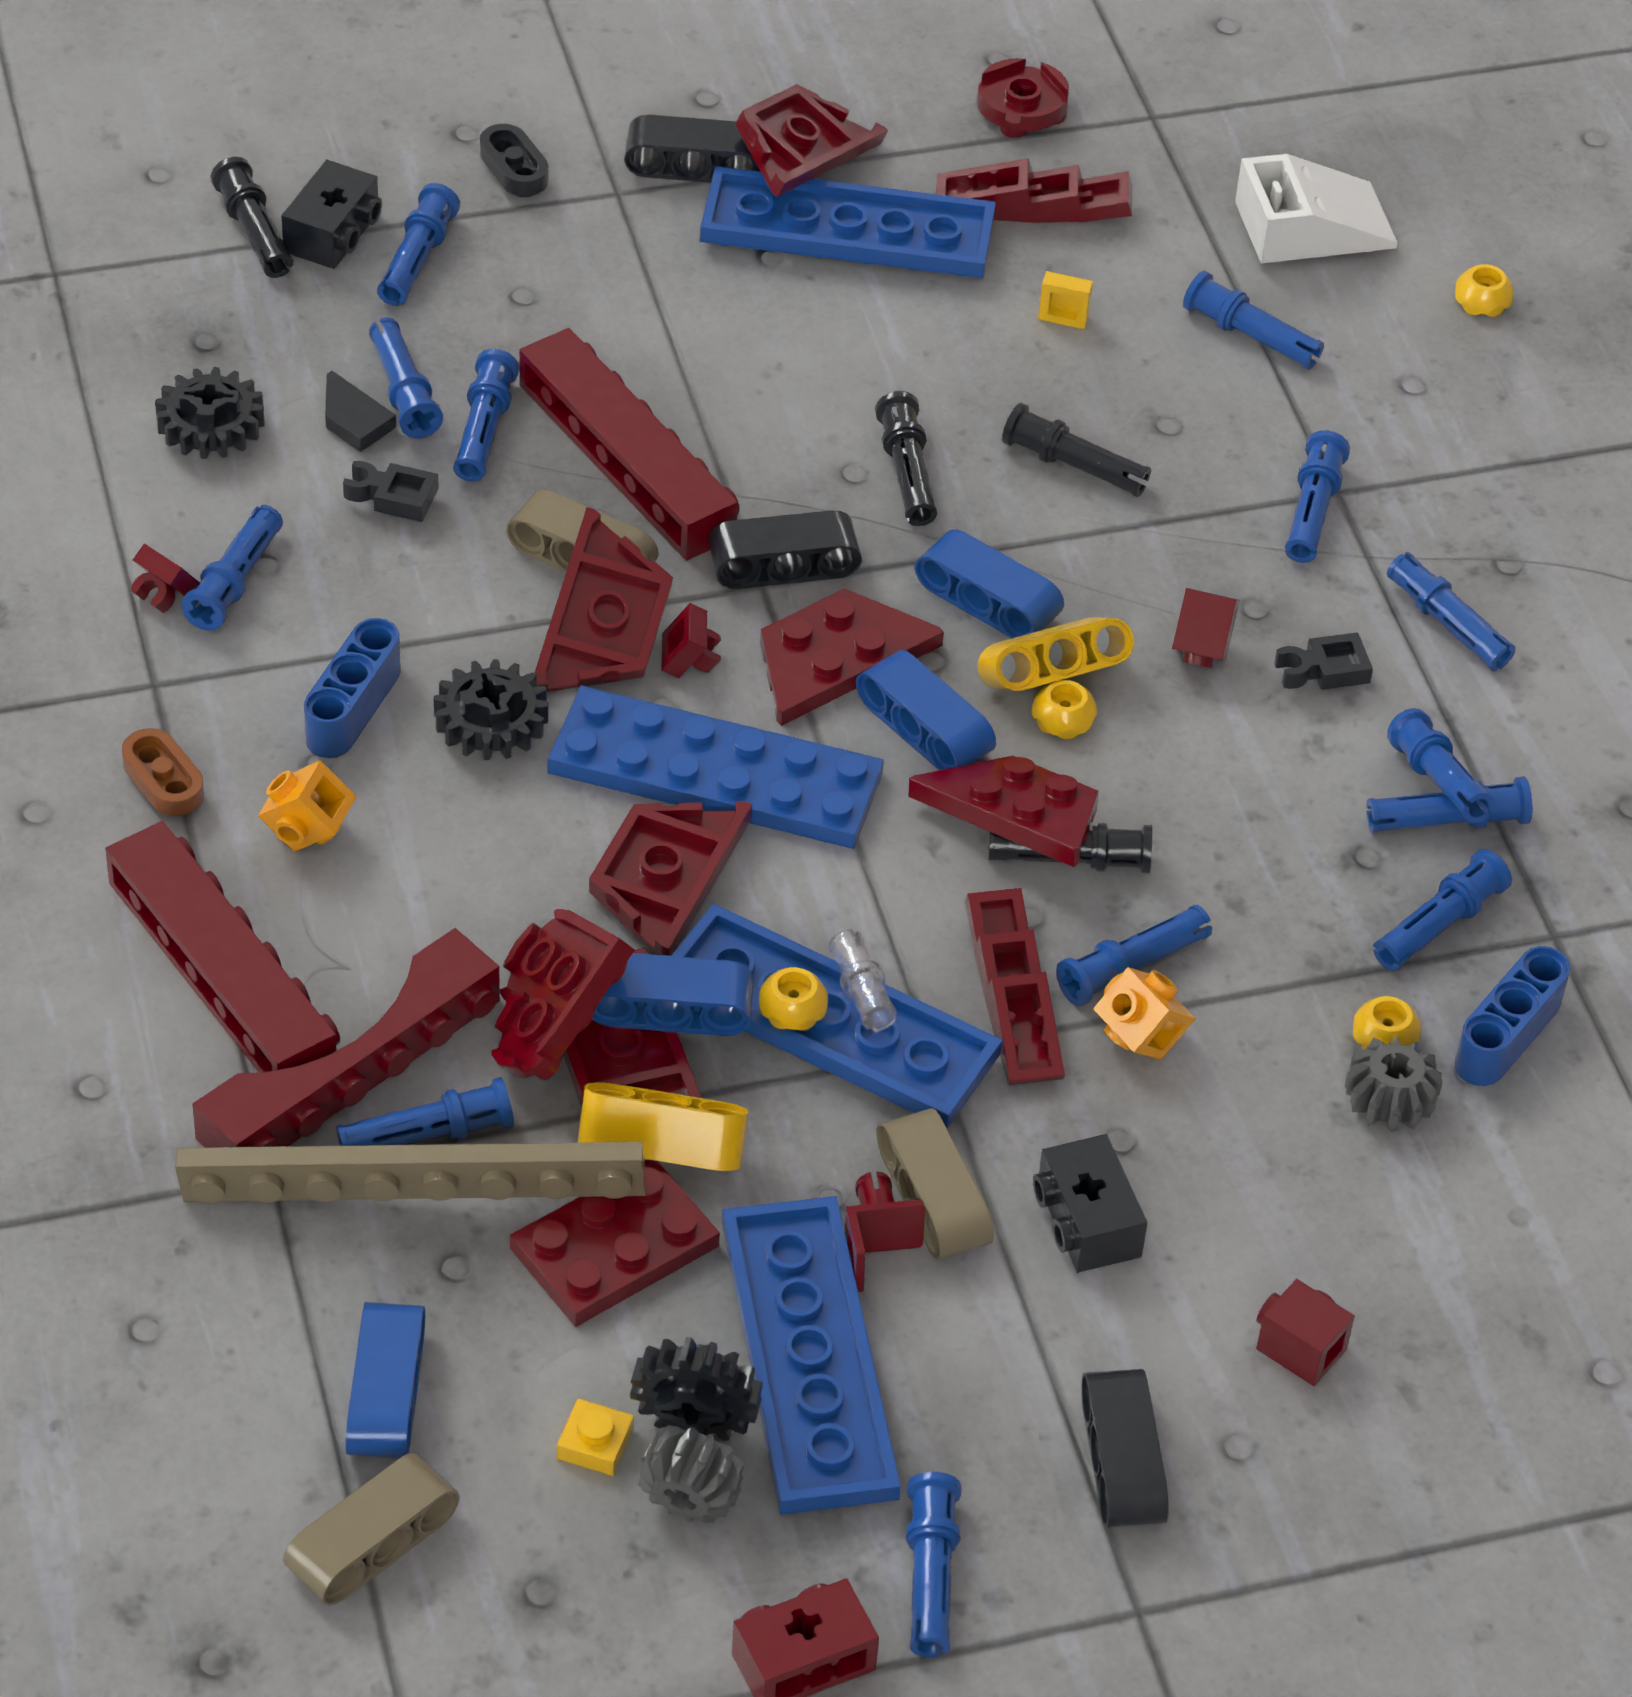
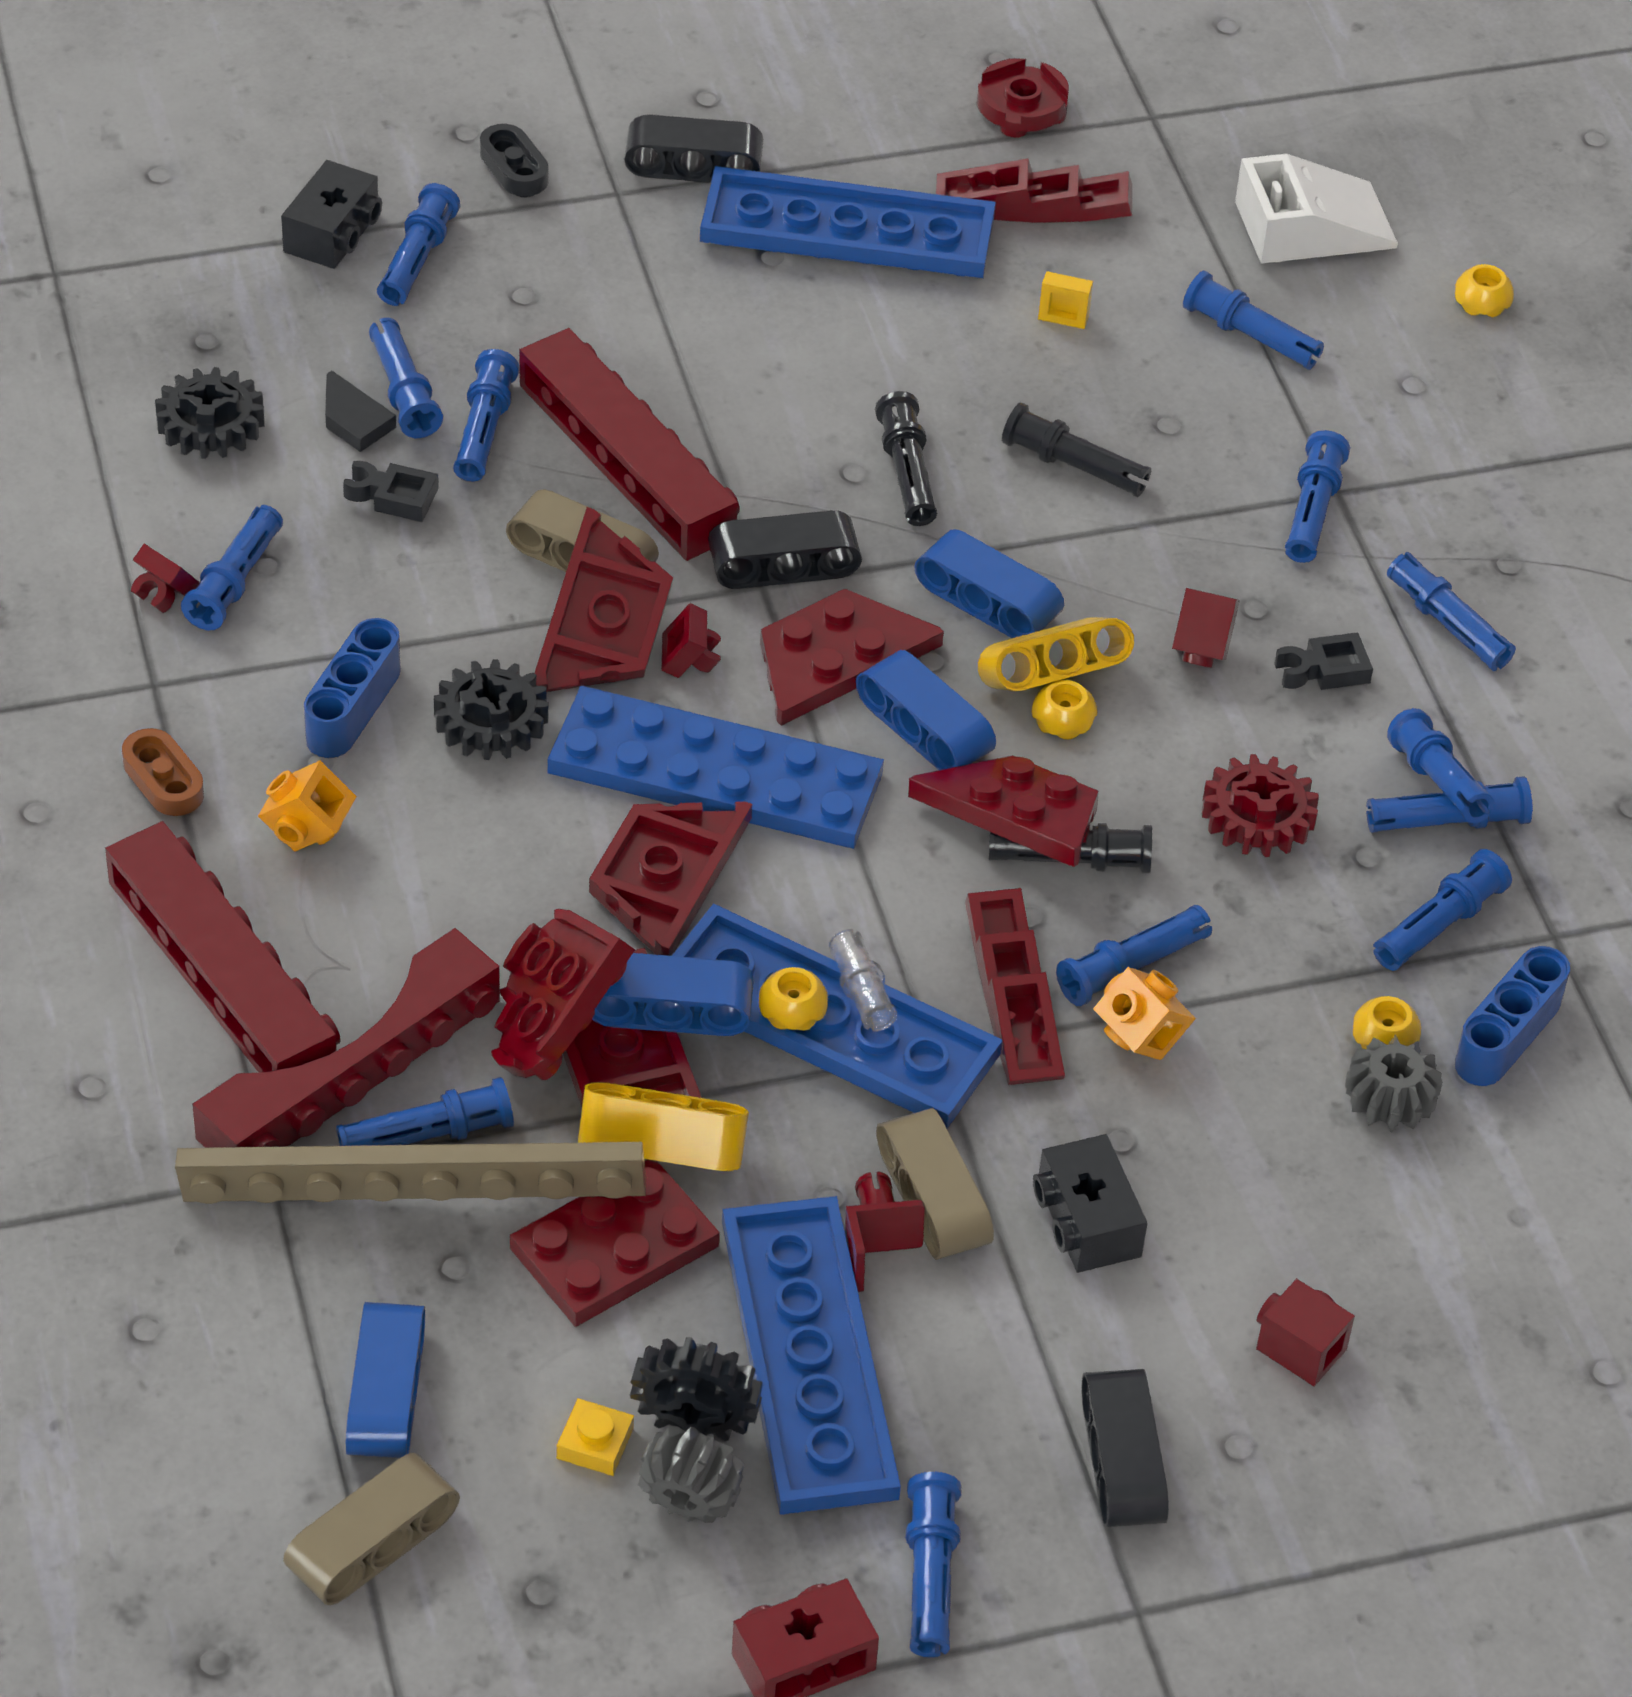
black pin [210,156,293,278] -> none
dark red wing [735,84,888,197] -> none
none -> dark red gear [1201,754,1319,857]

